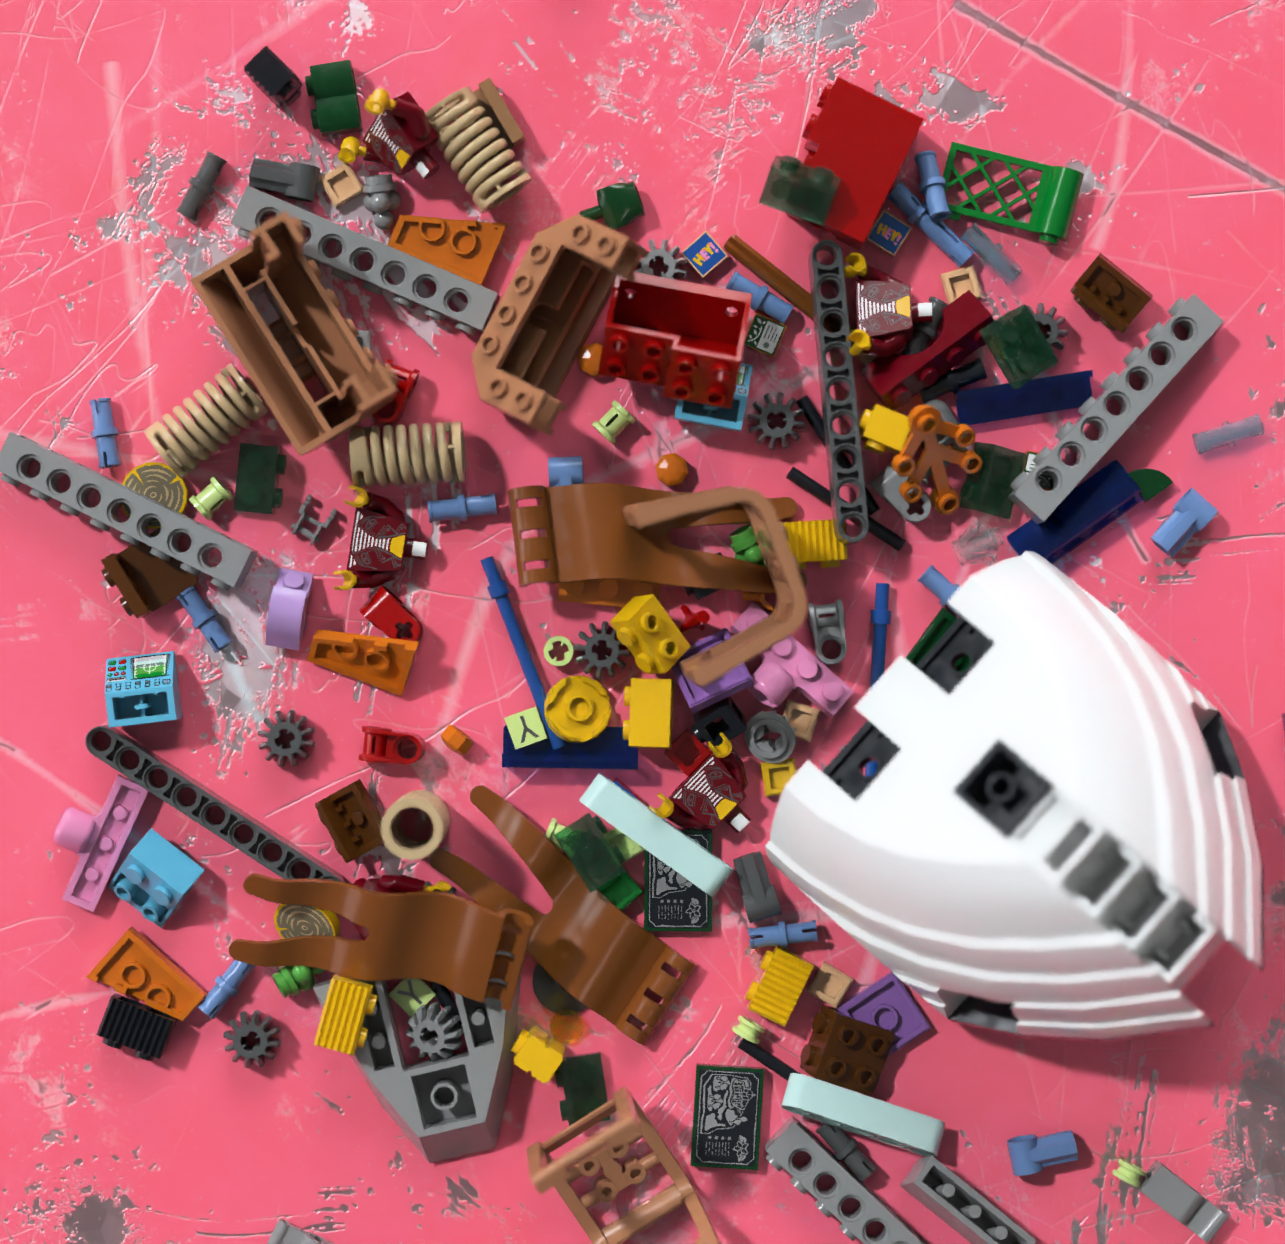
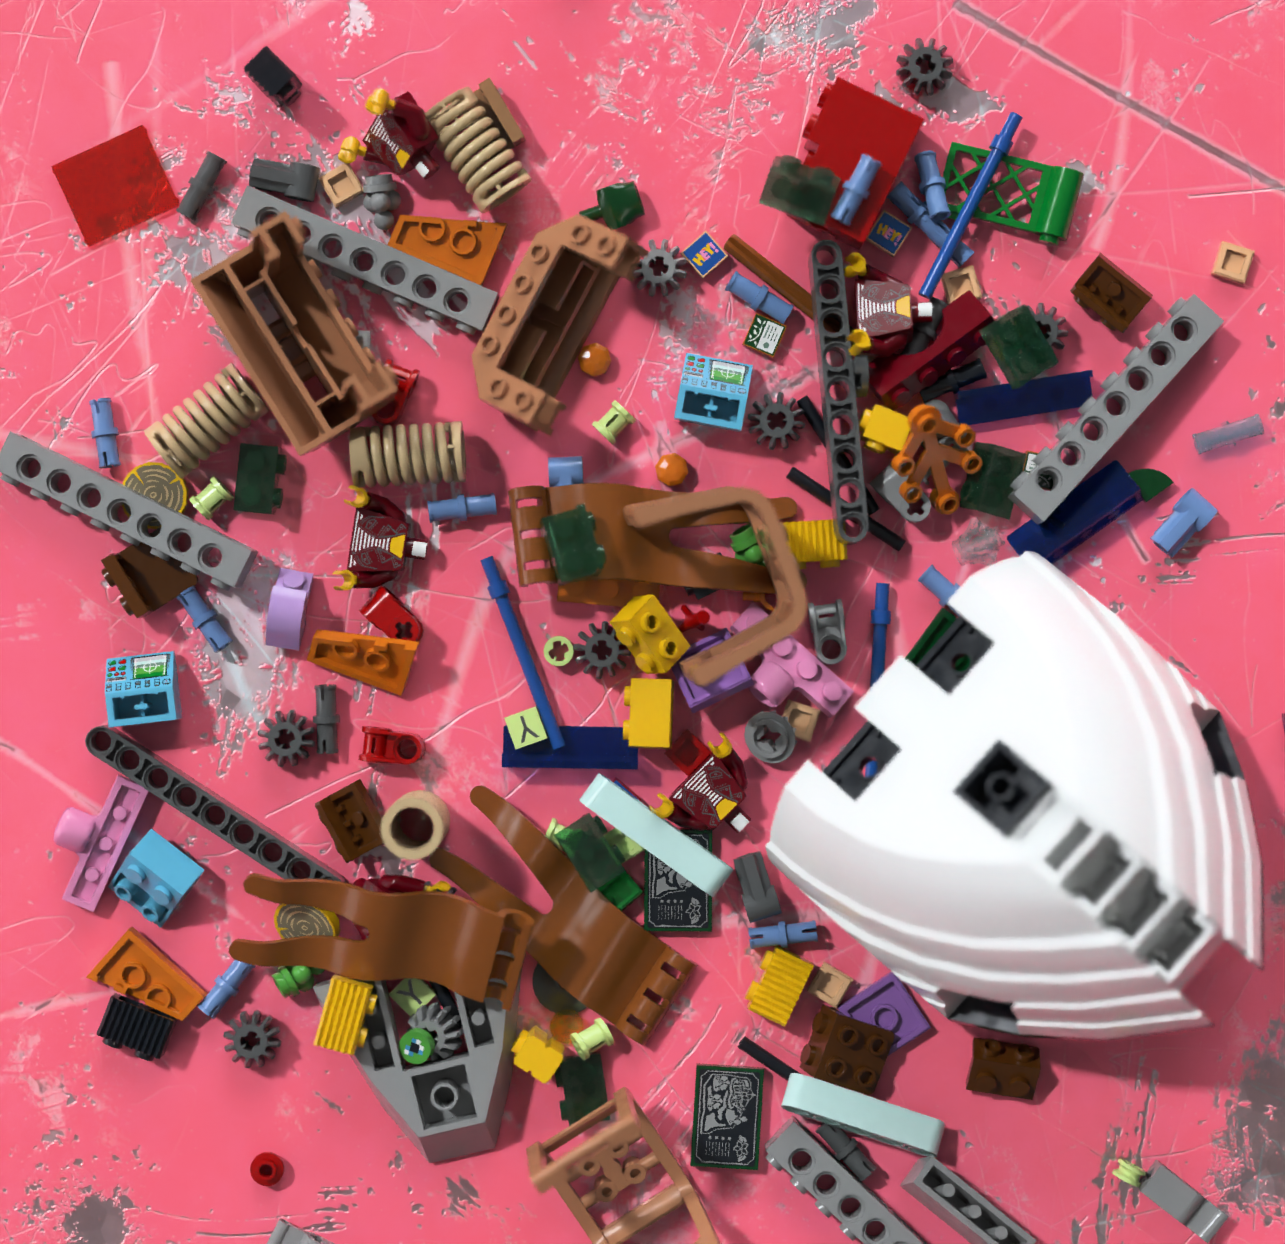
light grey piece [291,494,338,546] -> none
dark green brick [305,60,363,137] -> none
orange tile [441,724,474,755] -> none
yellow tile [544,675,611,743] -> none
red piece [598,272,752,409] -> none
black brick [692,696,747,746] -> none
yellowish green bush [732,1015,766,1044] -> none
yellow tile [760,758,796,797] -> none
clear light blue pin [960,222,1023,286] -> none
medium blue piece [1007,1130,1078,1176] -> none
none -> clear red piece [51,125,180,247]
none -> red plate [250,1152,284,1186]
none -> dark grey pin [313,684,340,754]
none -> bright green tile [399,1028,435,1064]
none -> clear green bracket [539,503,606,586]
none -> yellowish green bush [569,1017,614,1060]
none -> medium blue pin [830,154,882,226]
none -> dark grey tile [853,355,869,398]
none -> dark grey gear [895,38,953,96]
none -> blue bar [918,112,1023,299]
none -> reddish brown bracket [966,1038,1041,1100]
none -> light nougat tile [1211,241,1255,284]

